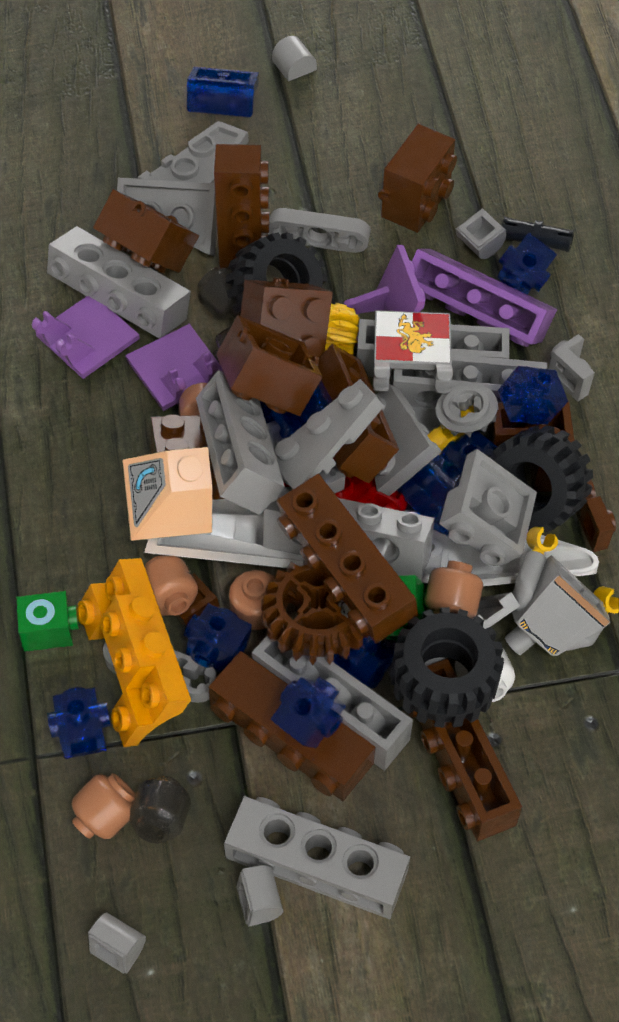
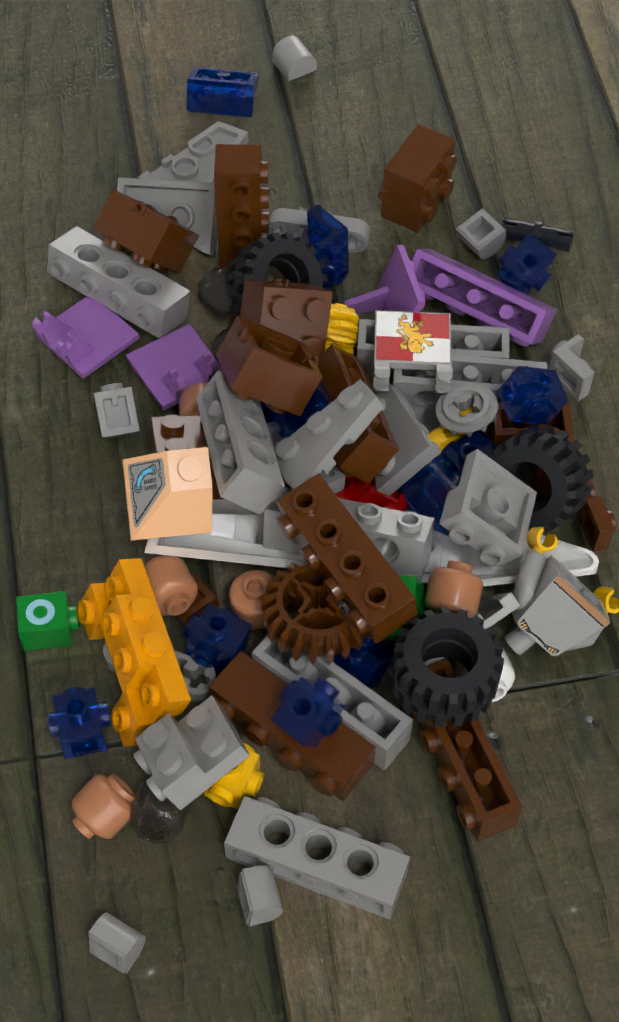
none -> light grey bracket [94,383,140,440]
none -> light grey plate [133,695,250,810]
none -> yellow brick [204,743,264,809]
none -> clear blue bracket [307,204,349,290]

